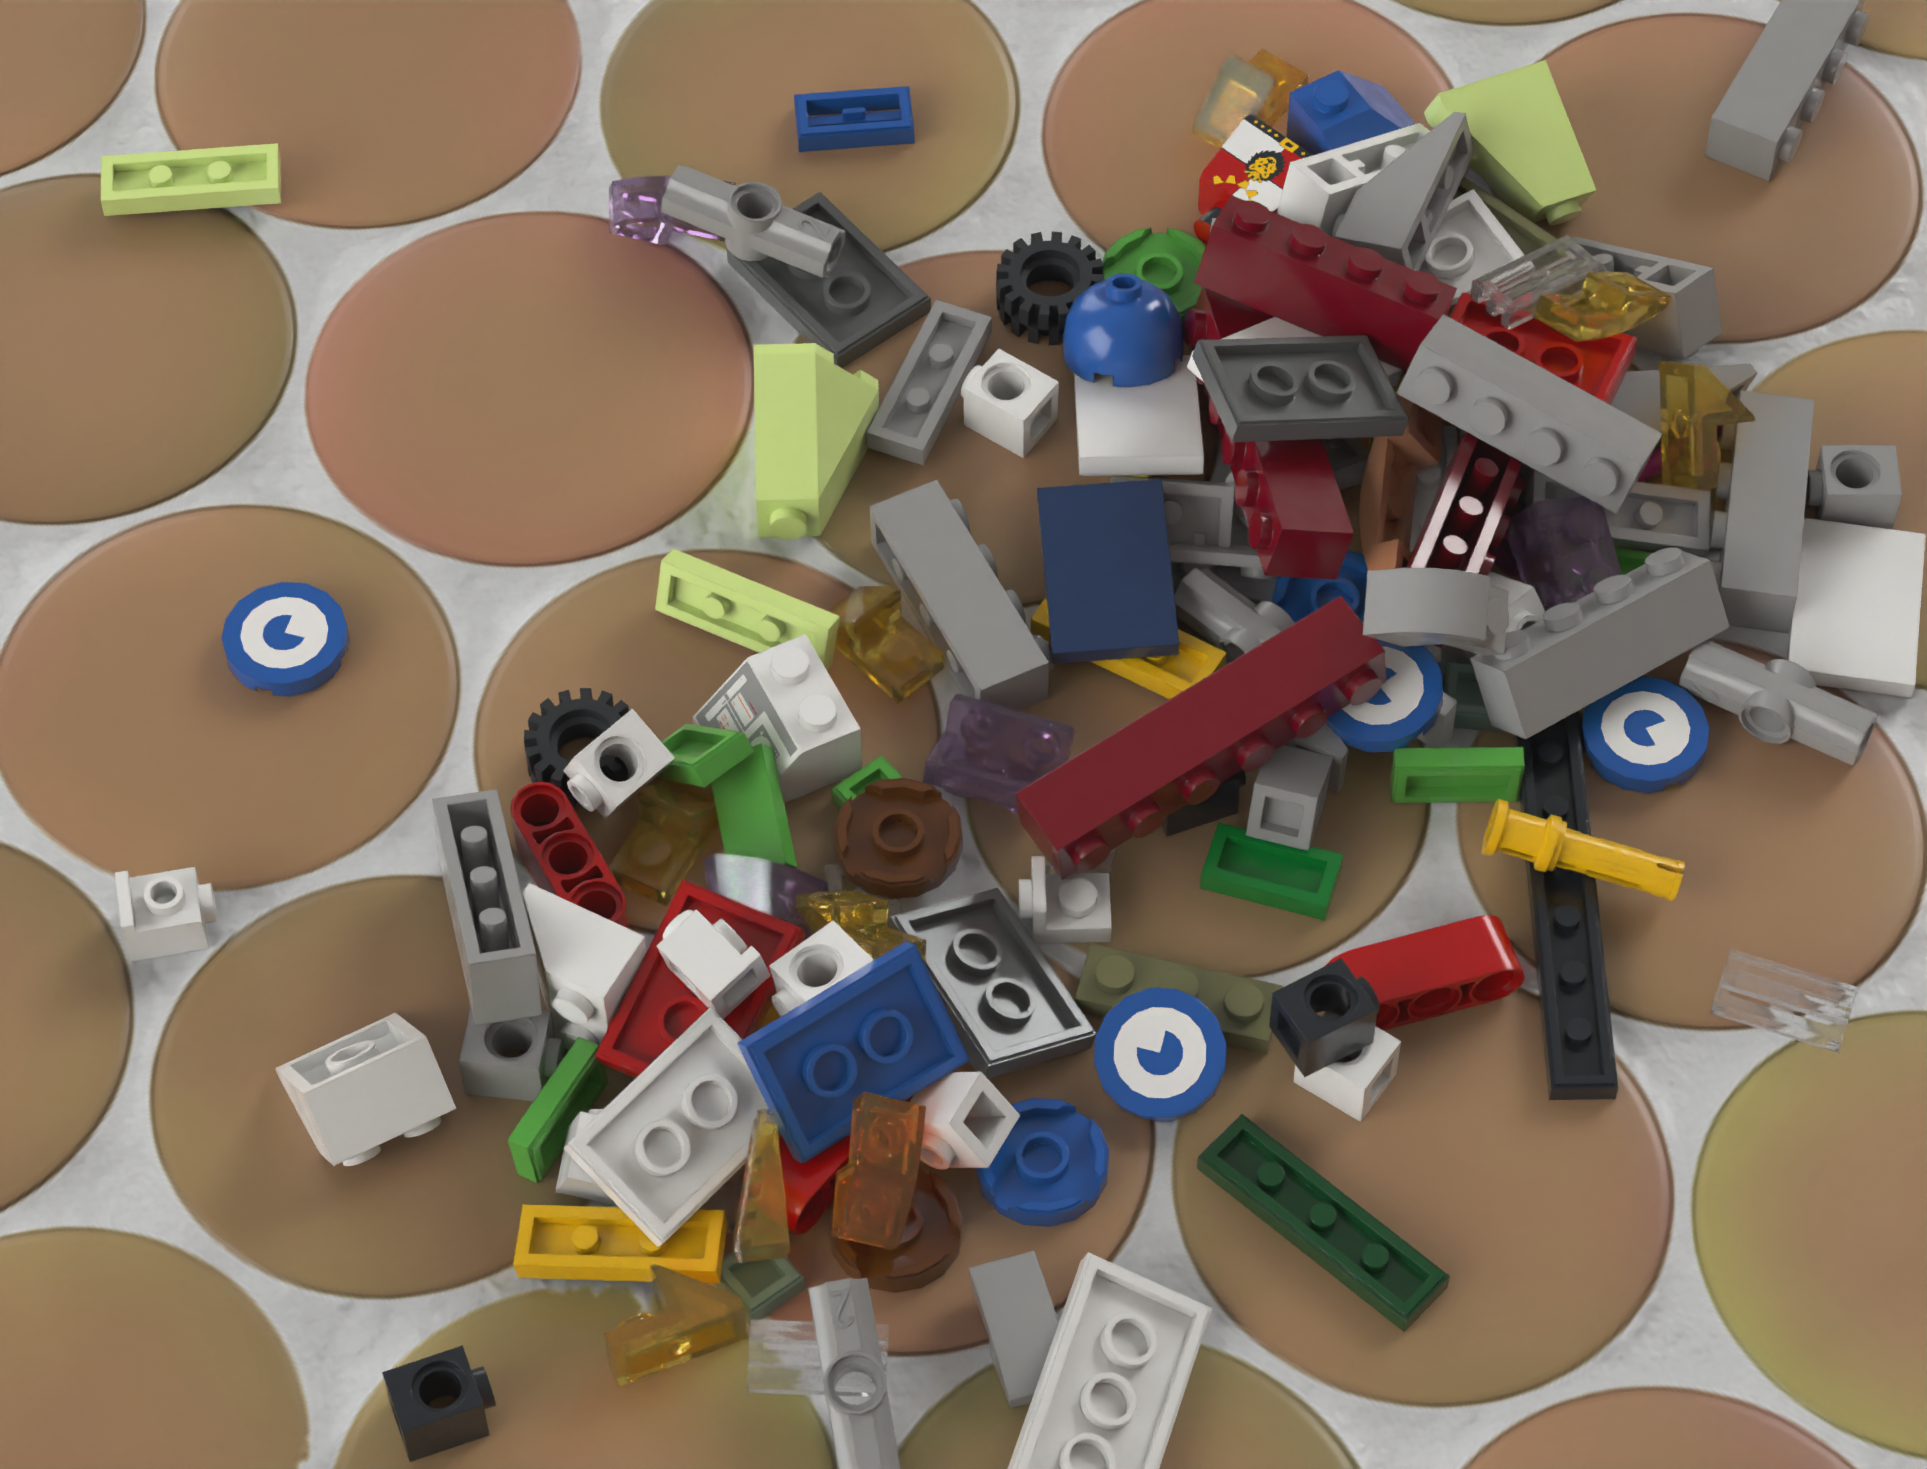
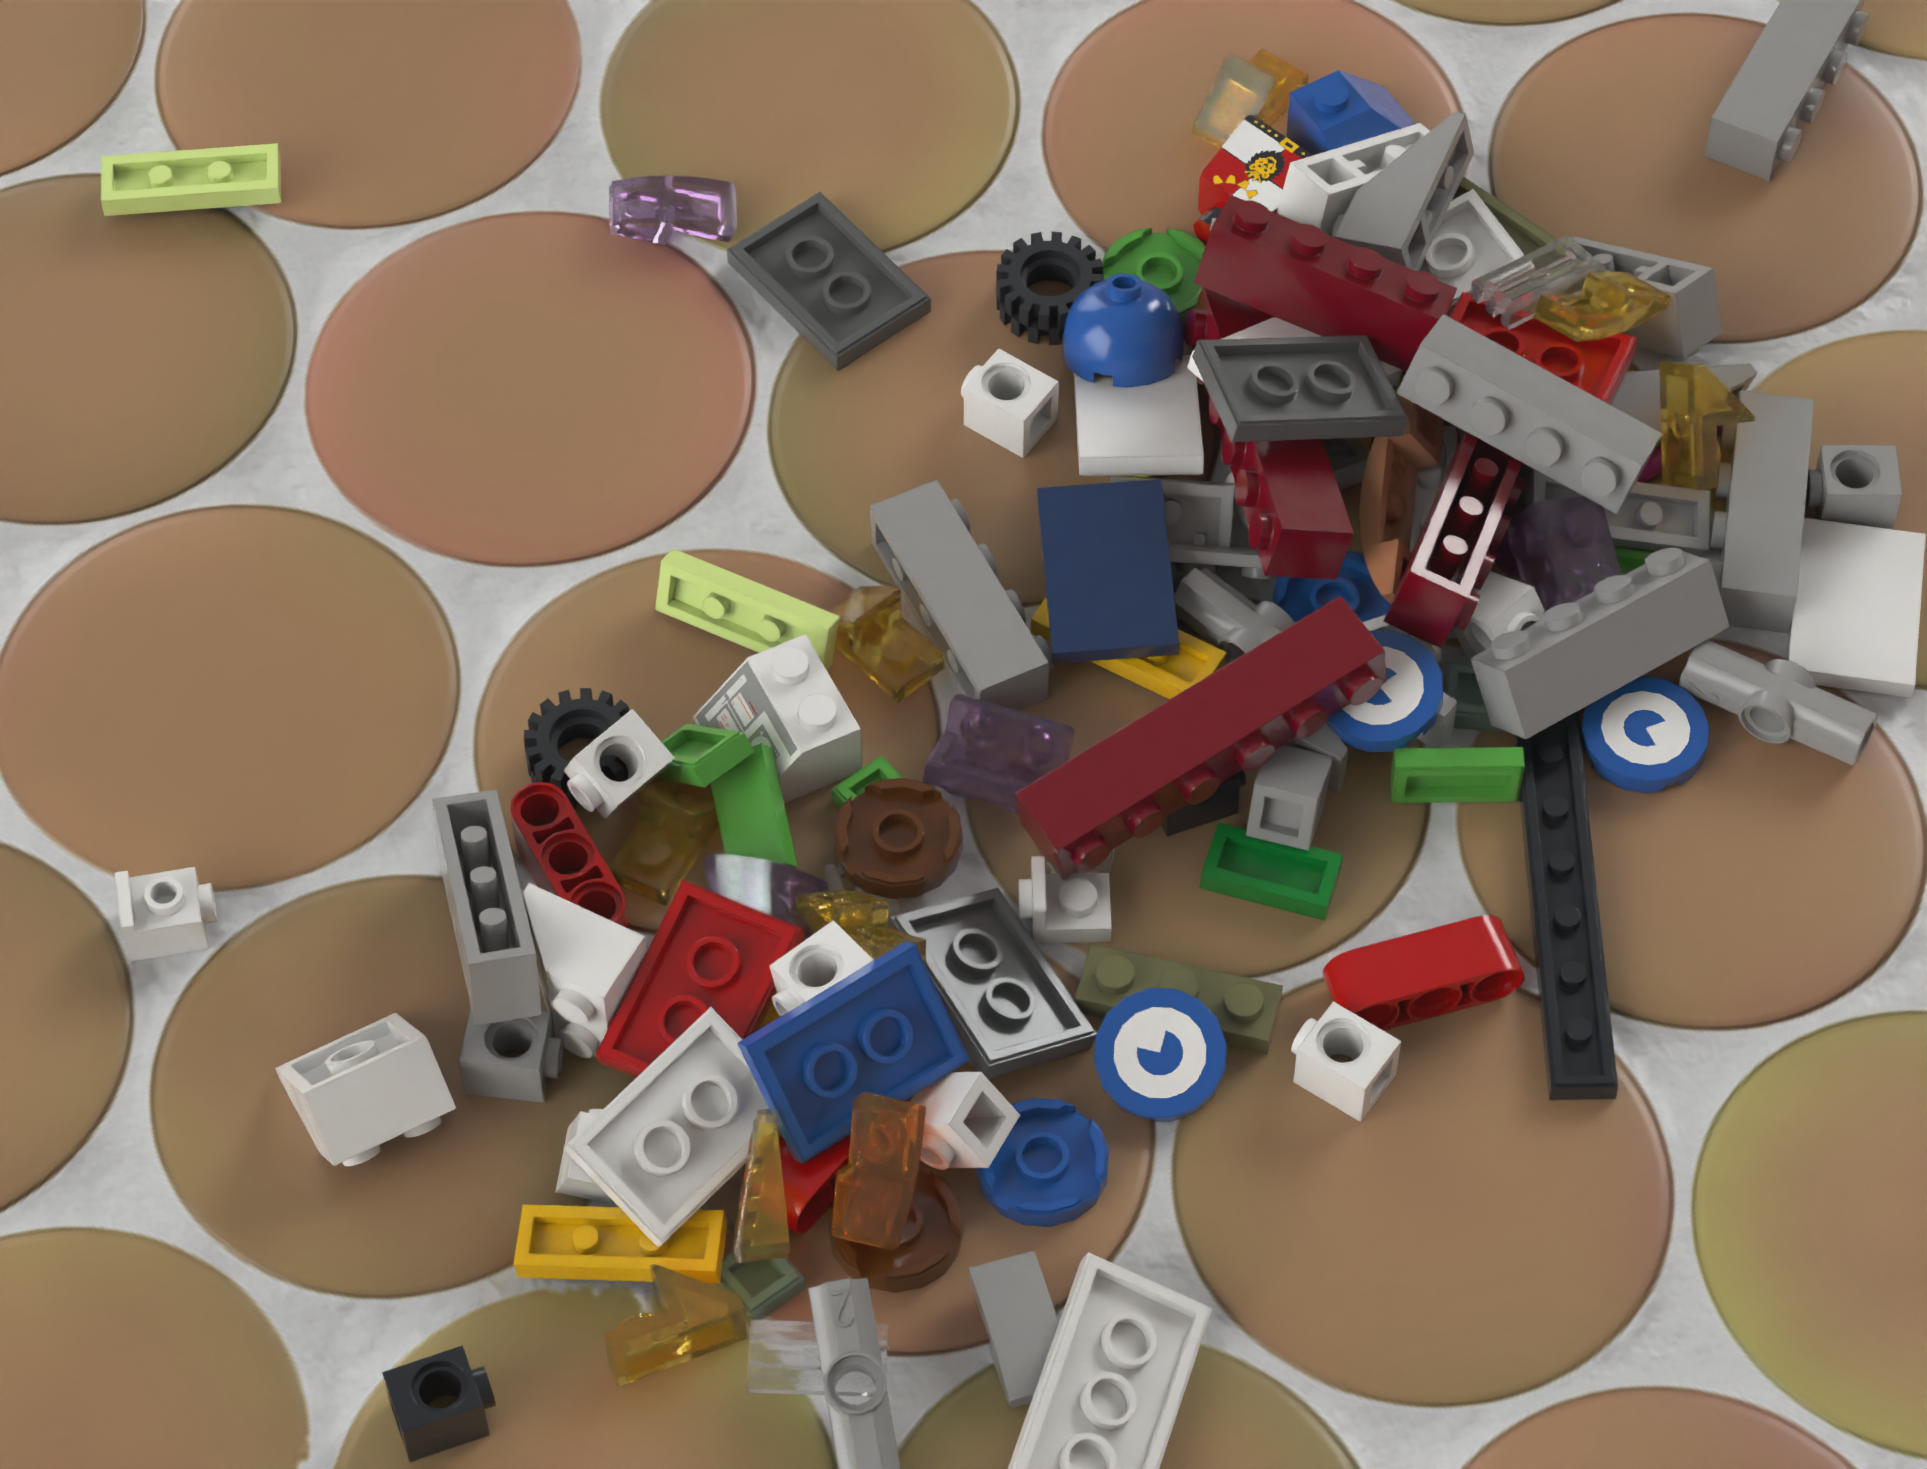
blue tile [221,582,350,697] -> none
bright green tile [507,1037,609,1183] -> none
white brick [657,909,770,1019] -> none
light grey piece [661,165,846,278] -> none
yellowish green slope [754,343,879,540] -> none
blue tile [794,86,915,152] -> none
light grey plate [866,300,992,465] -> none
dark green tile [1197,1114,1450,1332] -> none
black brick [1269,958,1380,1077] -> none
light grey brick [1363,568,1509,656] -> none
yellowish green slope [1424,60,1596,225] -> none
yellow pin [1481,799,1685,902] -> none
clear tile [1710,949,1858,1053] -> none

